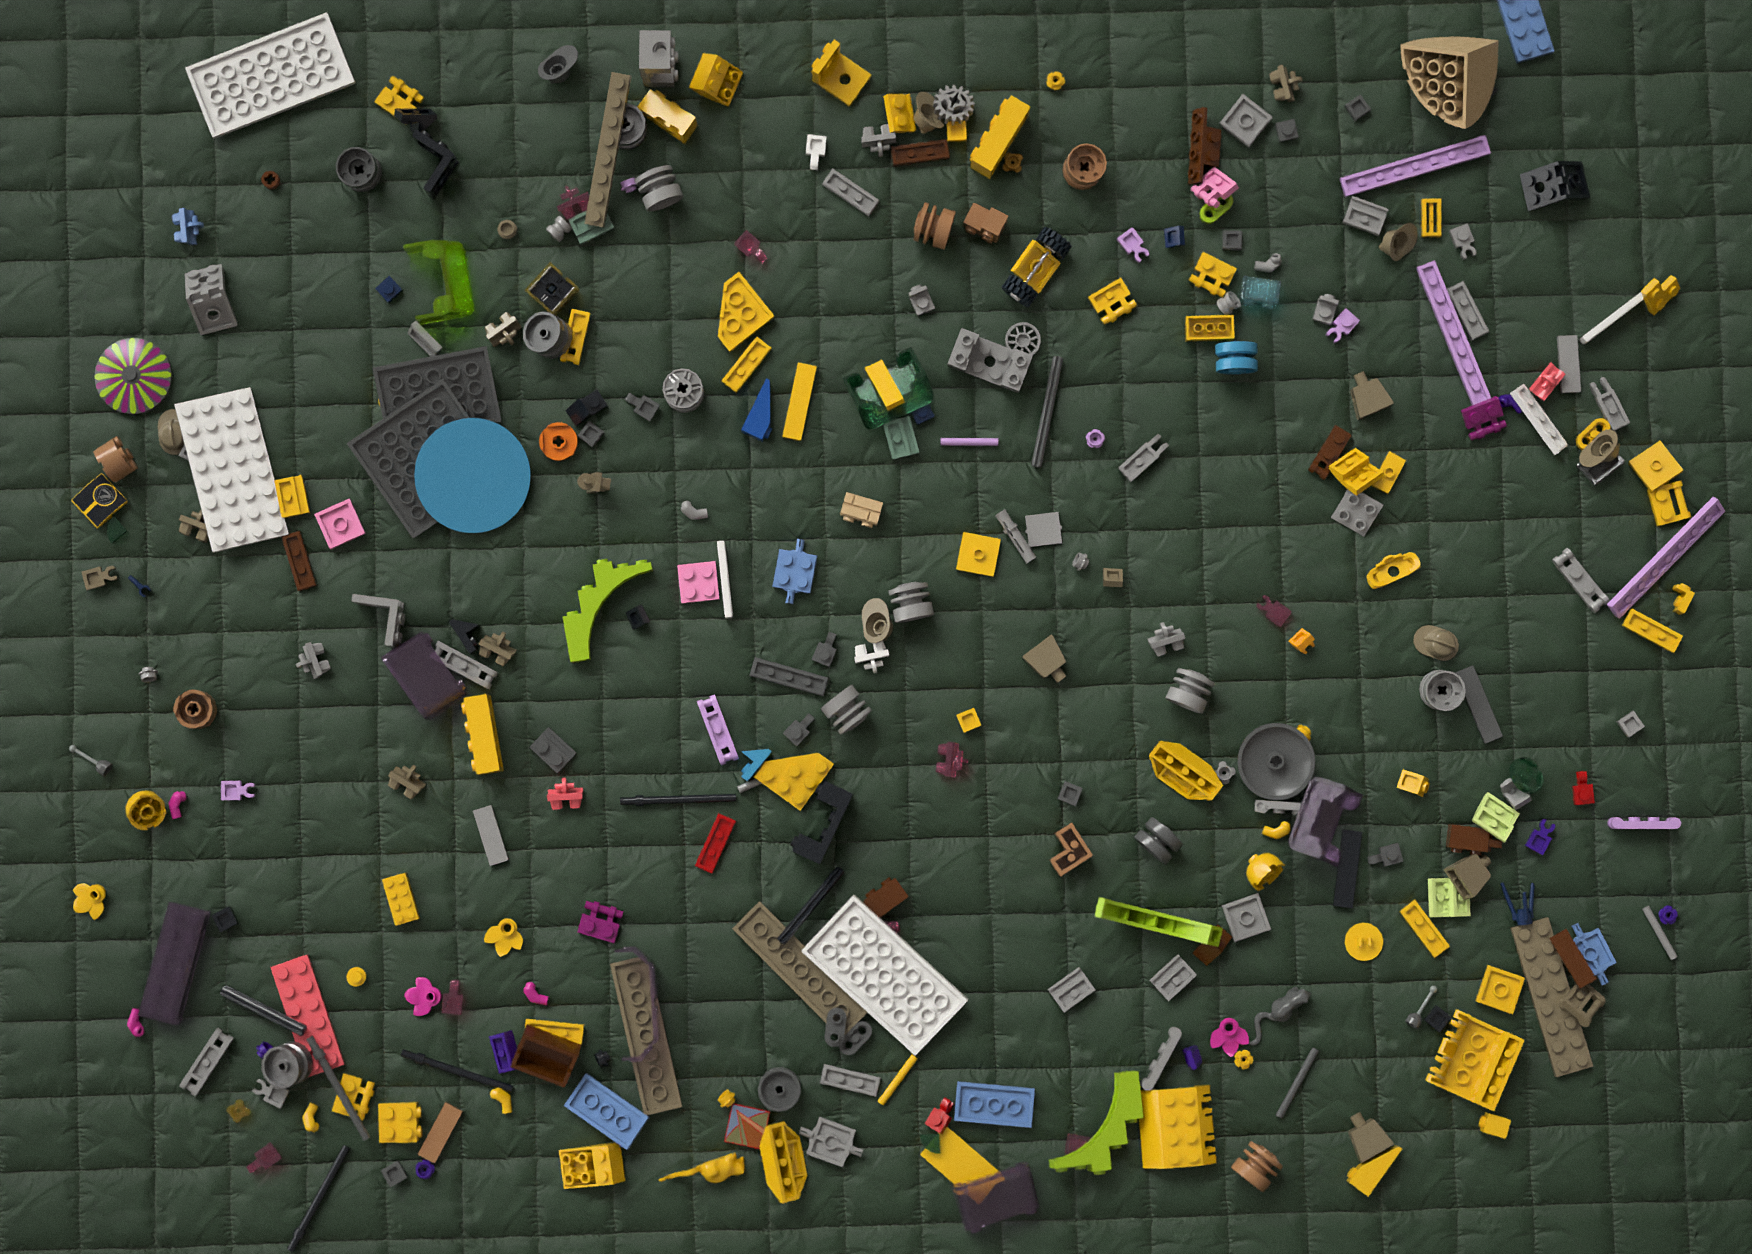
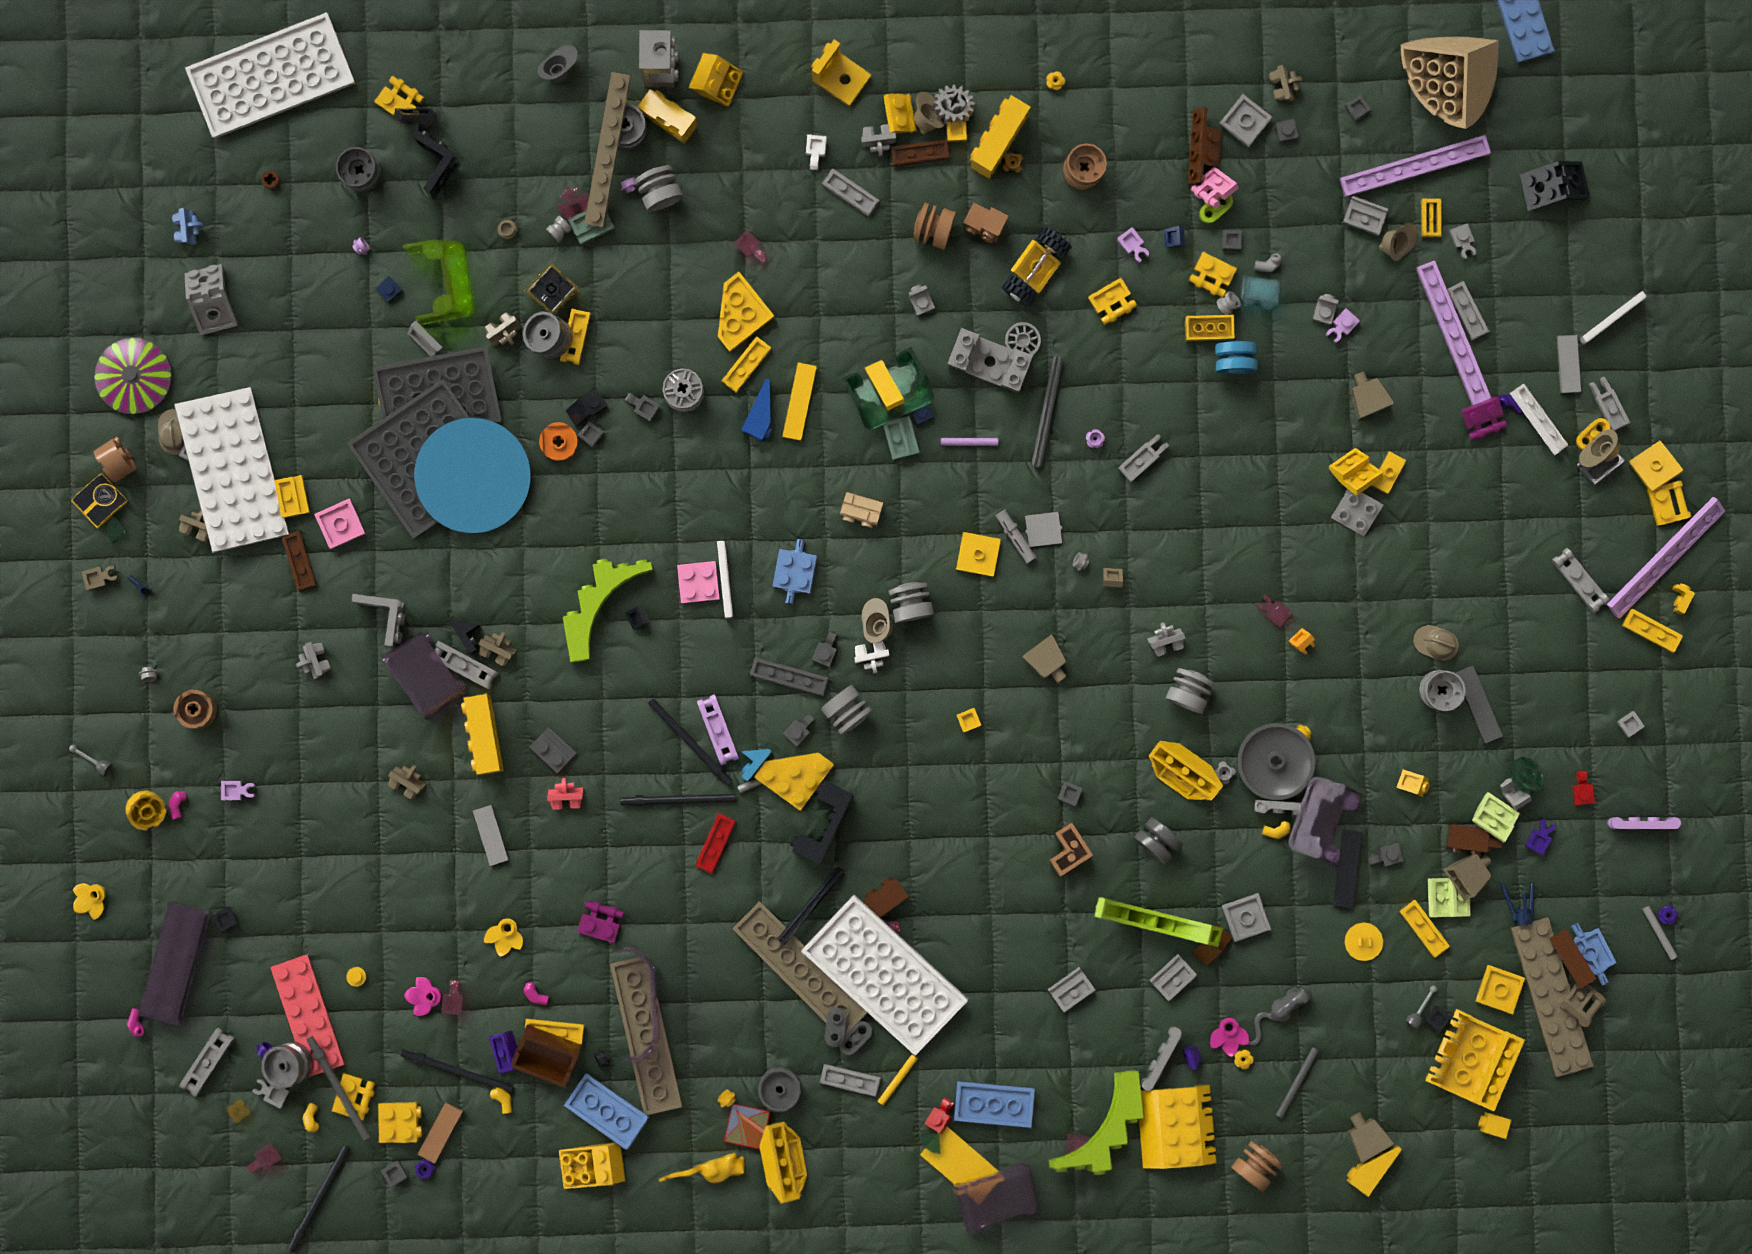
black axle [220,985,307,1036] -> none
yellow piece [382,872,420,926] -> none
dark tan hips [577,472,611,494] -> none
light grey arm [681,501,708,520] -> none
light grey plate [799,1116,863,1167] -> none
clear pink hips [936,742,968,778] -> none
yellow cylinder [1246,853,1285,891] -> none
reddish brown plate [1308,425,1351,480] -> none
yellow piece [1367,552,1421,589] -> none
coral hips [1528,362,1565,401] -> none
yellow plate [1641,275,1680,315] -> none
none -> lavender plate [353,237,370,255]
none -> black bar [648,698,733,786]

